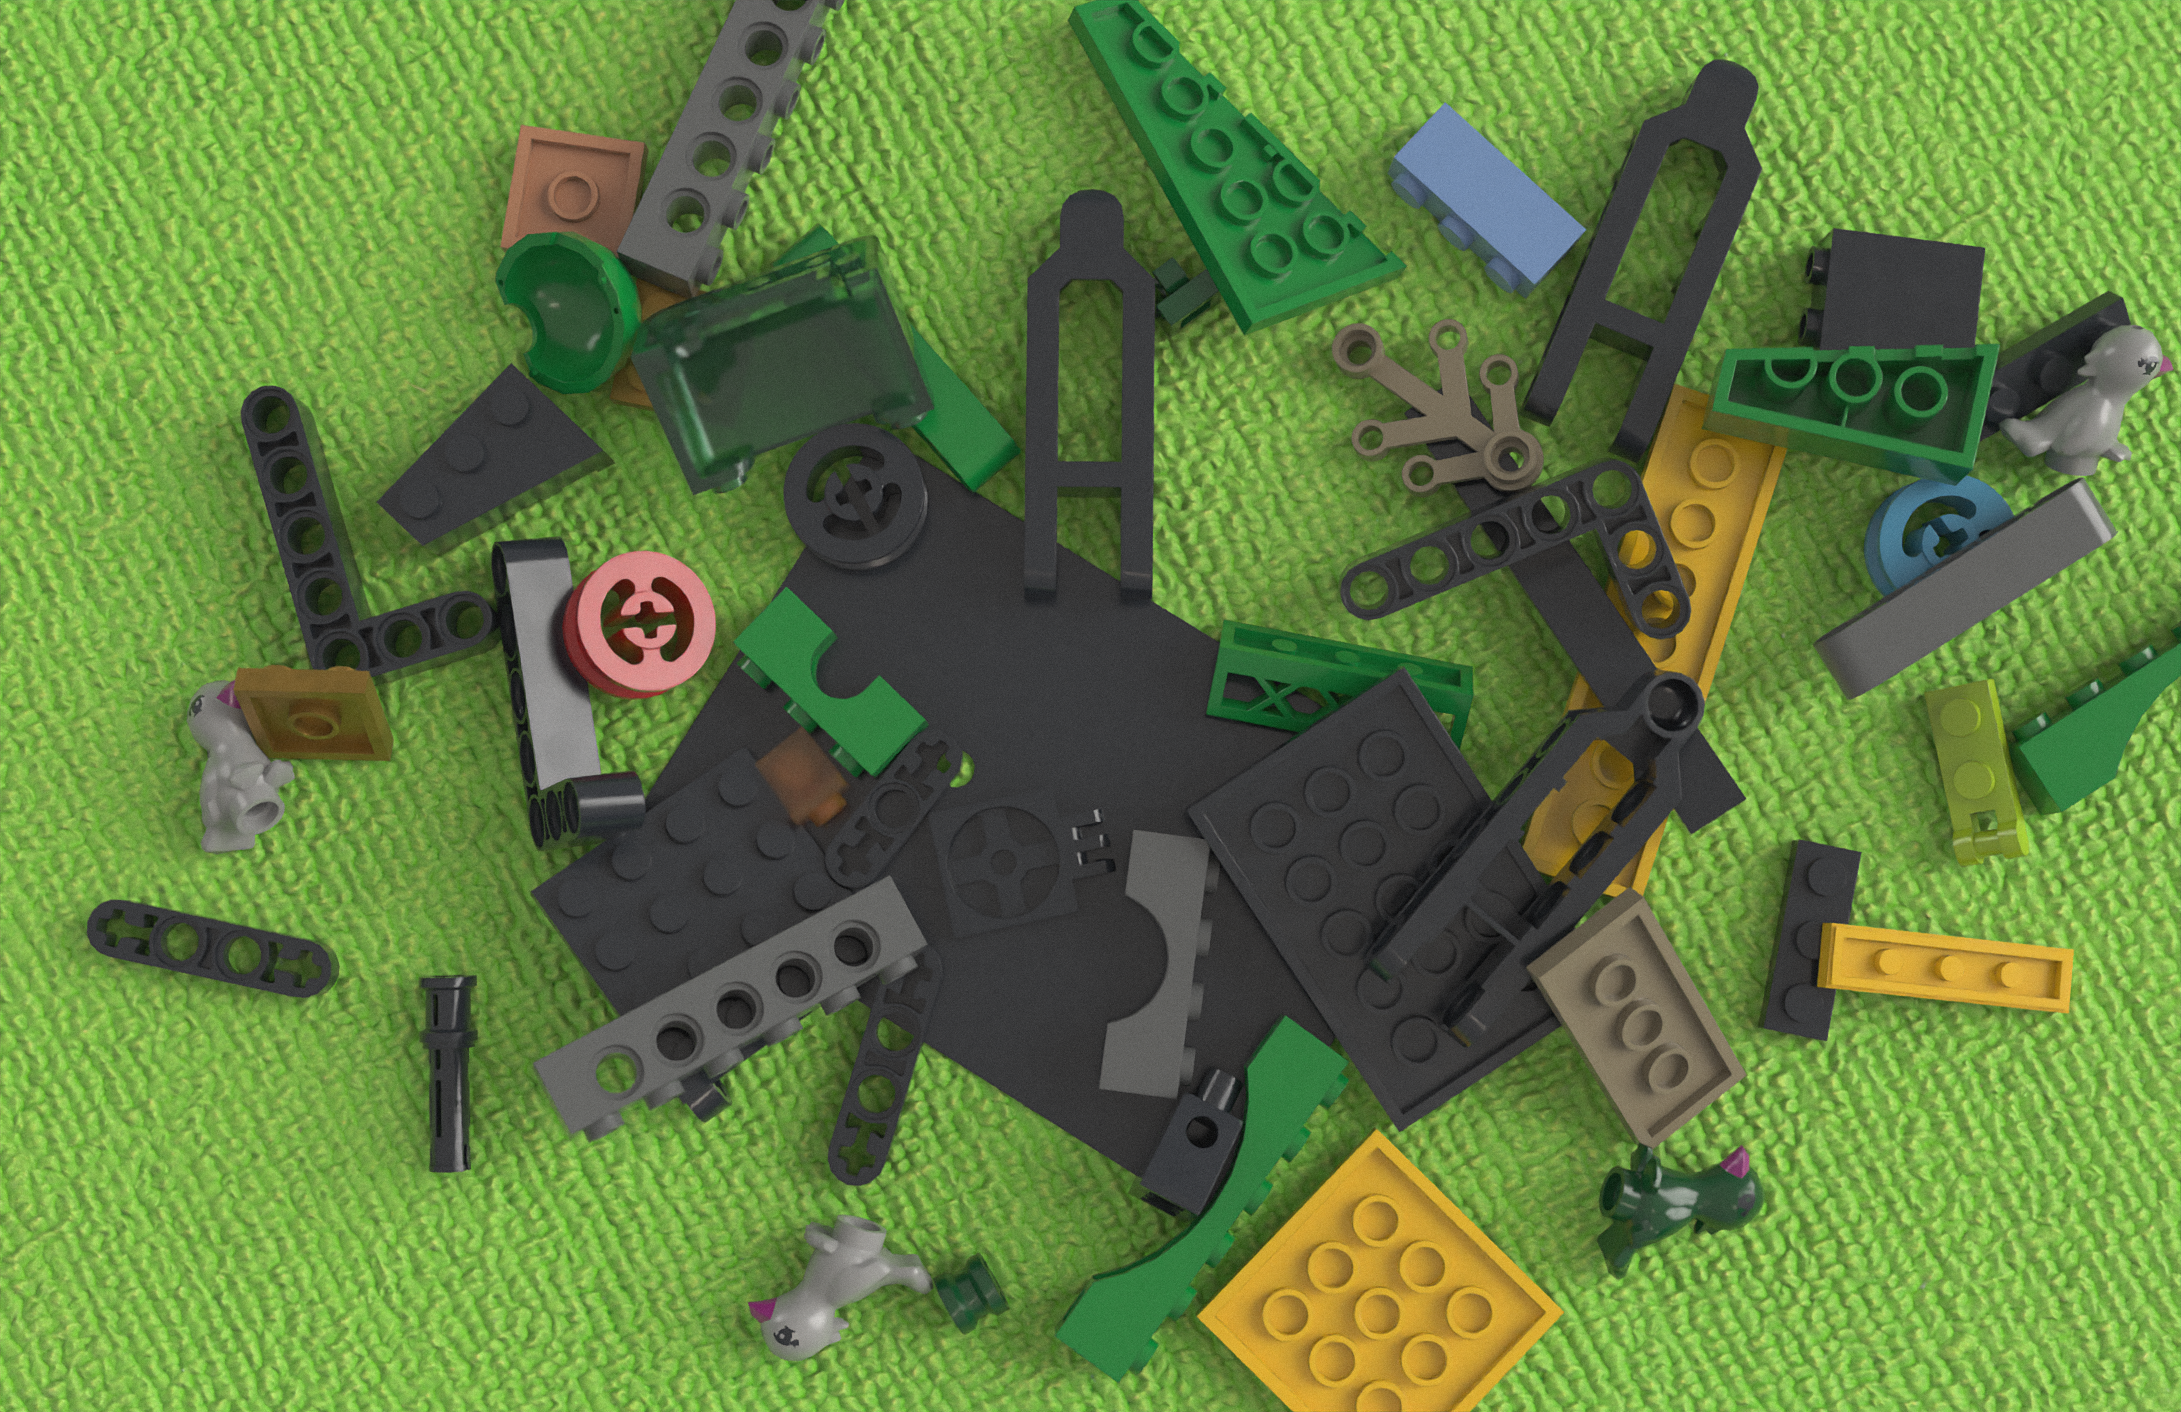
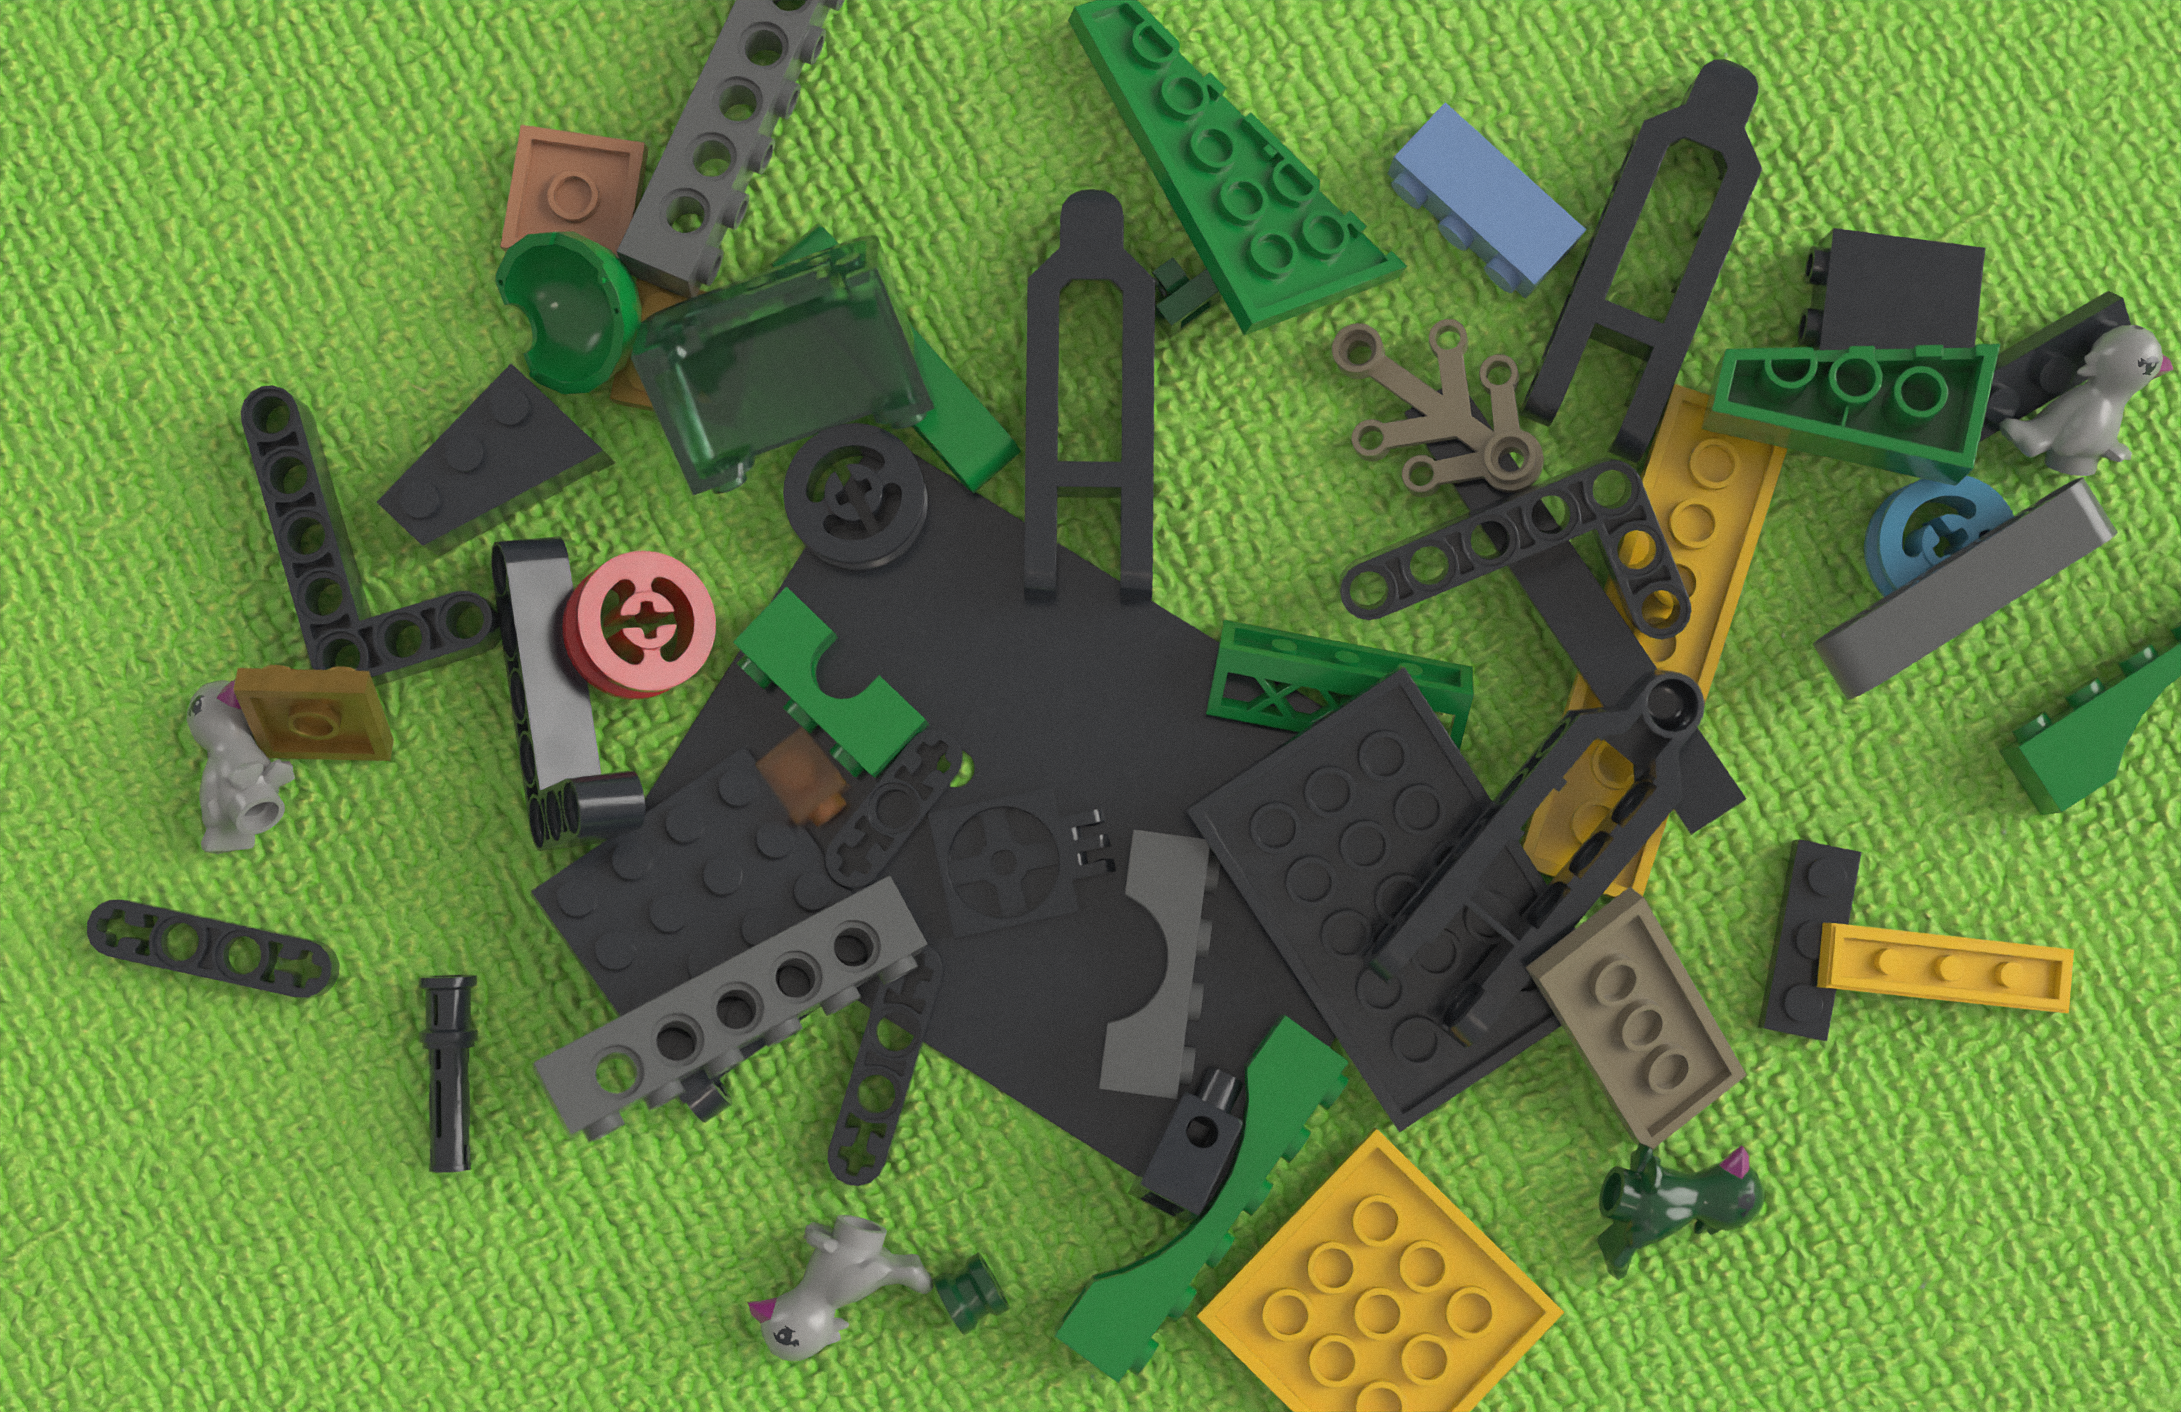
lime plate [1924,679,2029,867] -> none

